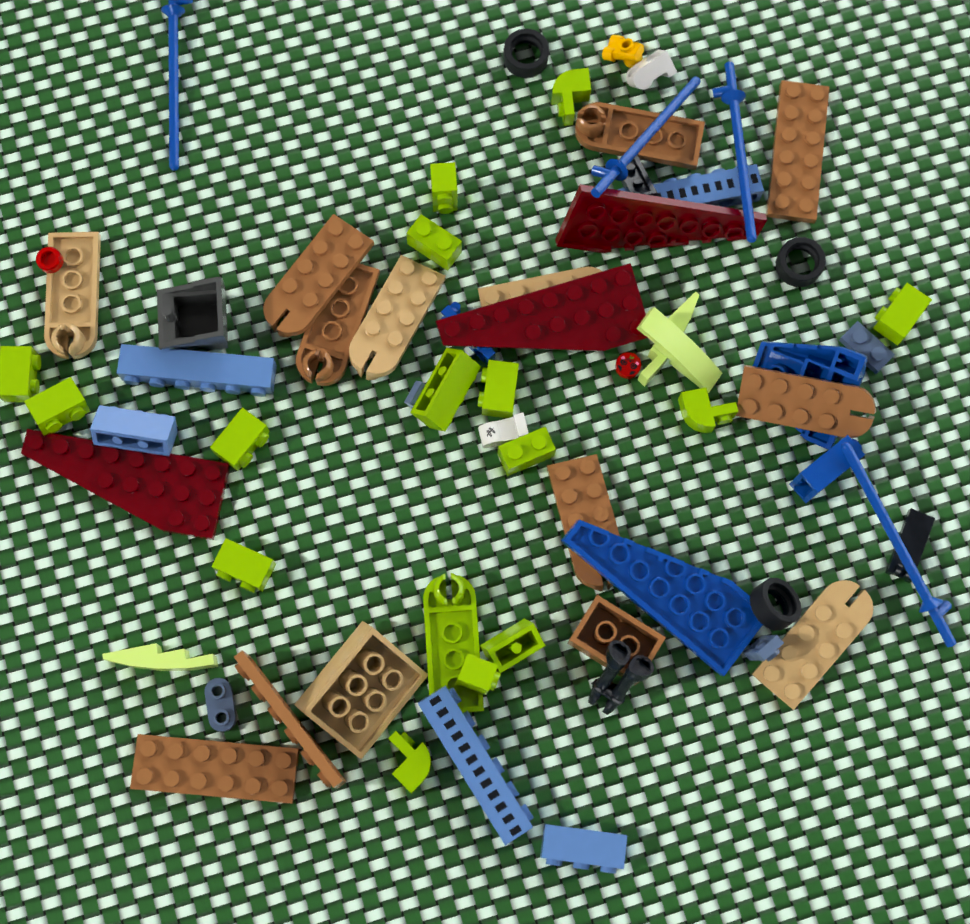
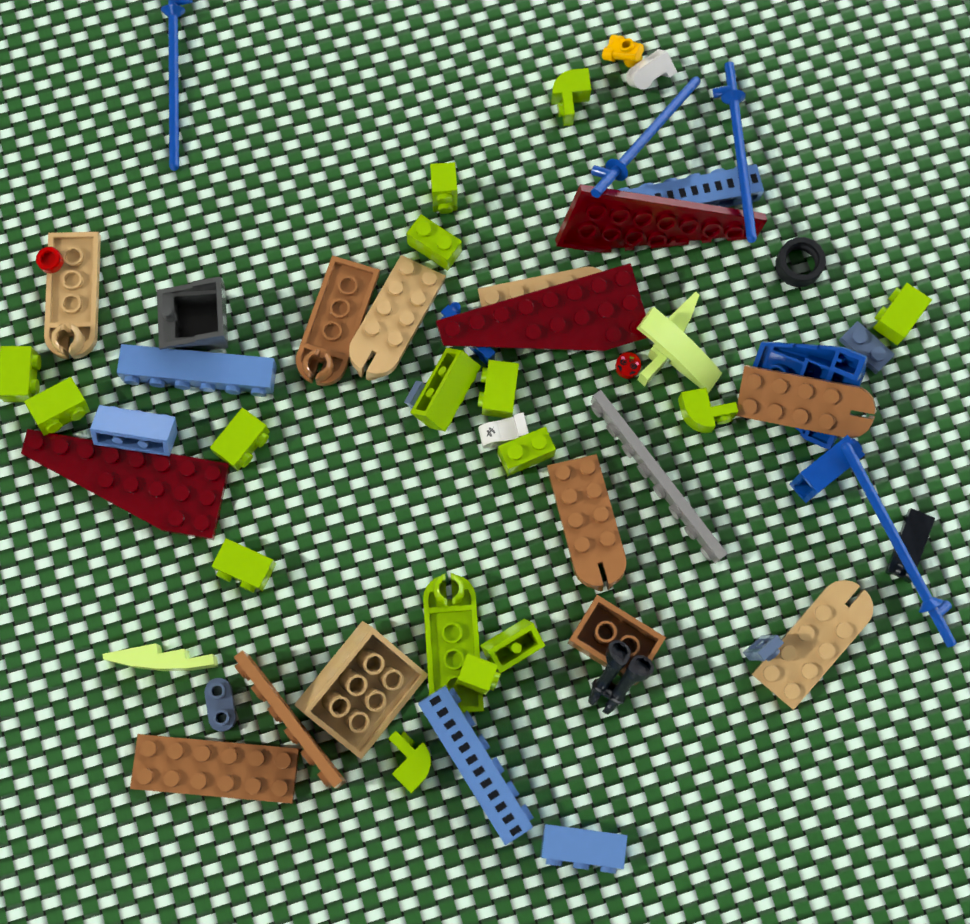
medium nougat plate [263,214,374,337] -> none
black tyre [503,28,549,78] -> none
blue wing [561,520,763,676] -> none
medium nougat plate [575,102,705,170] -> none
black hinge [617,155,657,196] -> none
black tyre [750,578,802,631] -> none
medium nougat plate [766,80,829,224] -> none
none -> light grey plate [591,390,727,564]

